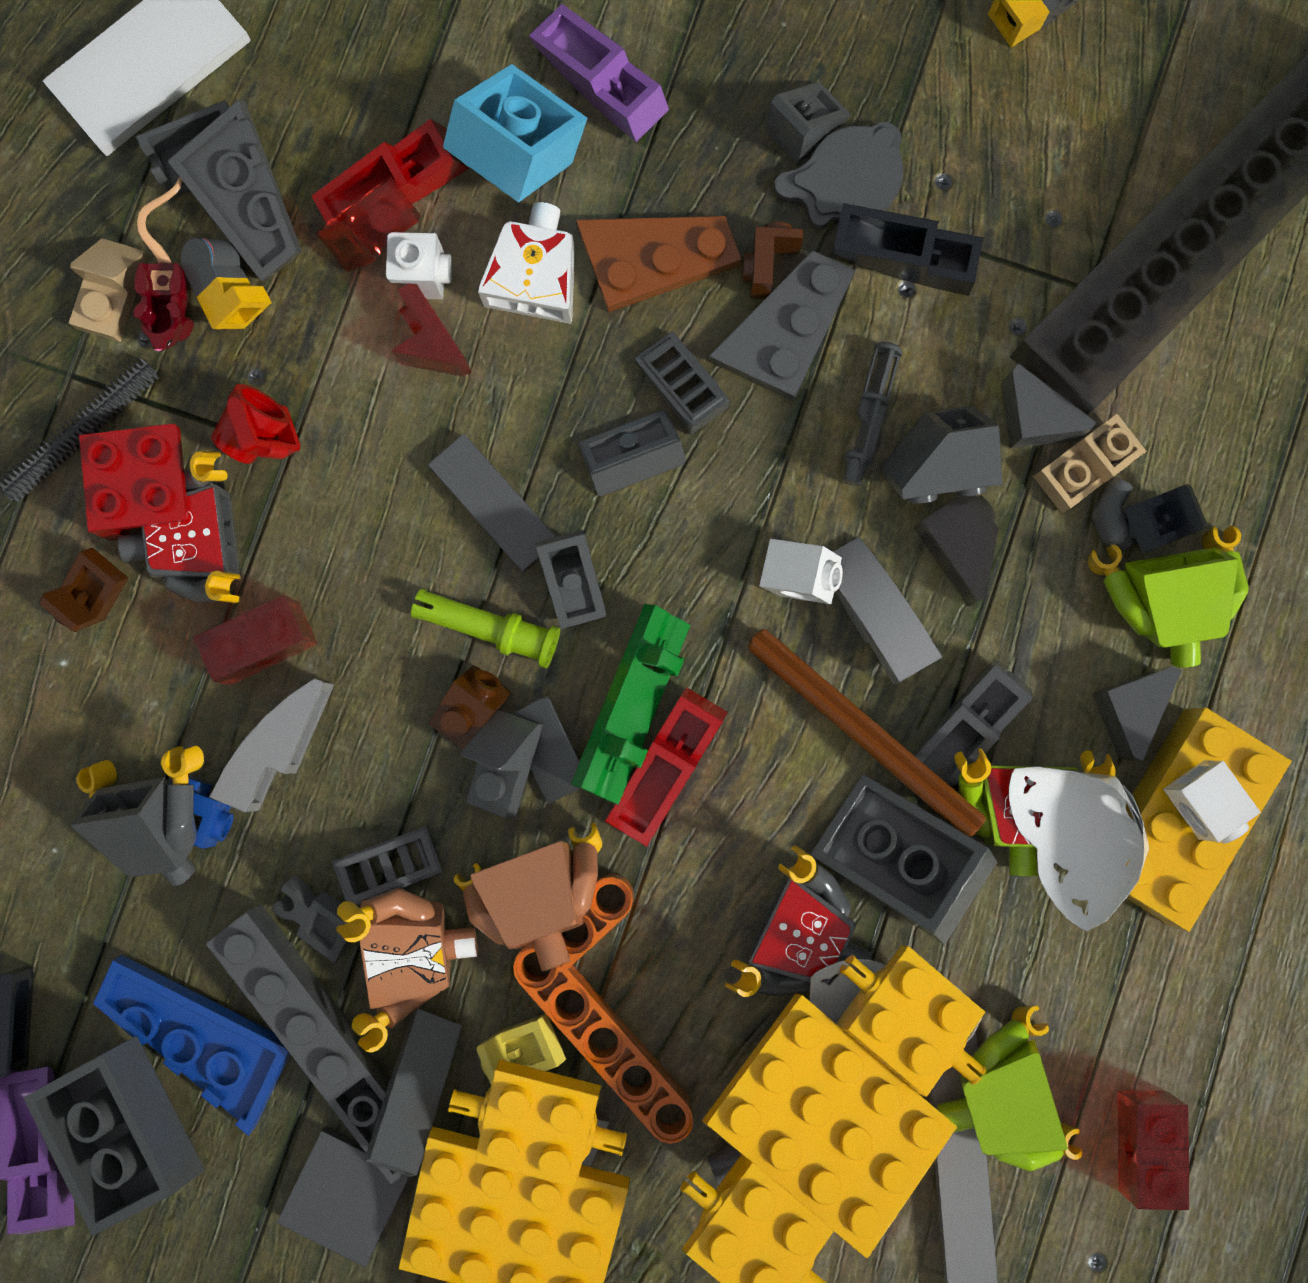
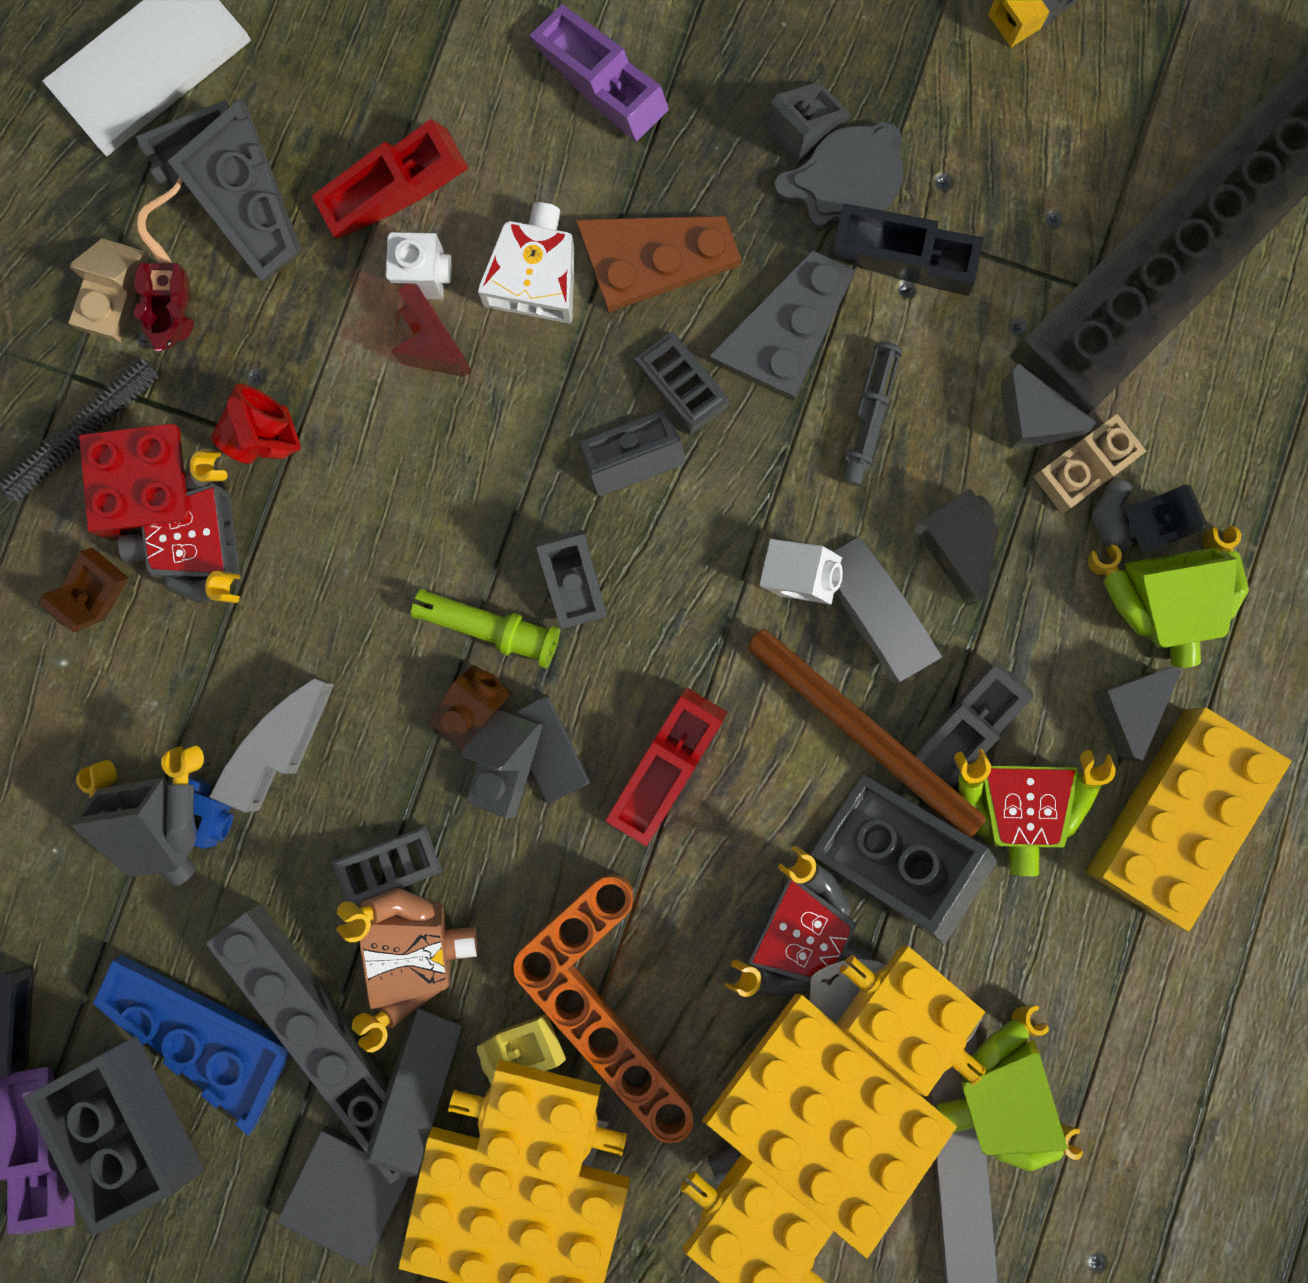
leg [181,238,272,329] -> none
clear red brick [193,595,318,685] -> none
dark grey plate [271,875,351,963] -> none
clear red slope [315,176,421,272] -> none
dark grey tile [428,434,556,573] -> none
medium azure brick [443,64,588,203] -> none
nougat torso [453,823,602,972] -> none
green hinge [570,604,691,805] -> none
reddish brown bracket [742,222,803,299] -> none
dark grey slope [881,405,1002,503] -> none
white piece [1009,767,1149,931] -> none
clear red brick [1118,1090,1189,1210] -> none
white brick [1163,760,1261,844] -> none

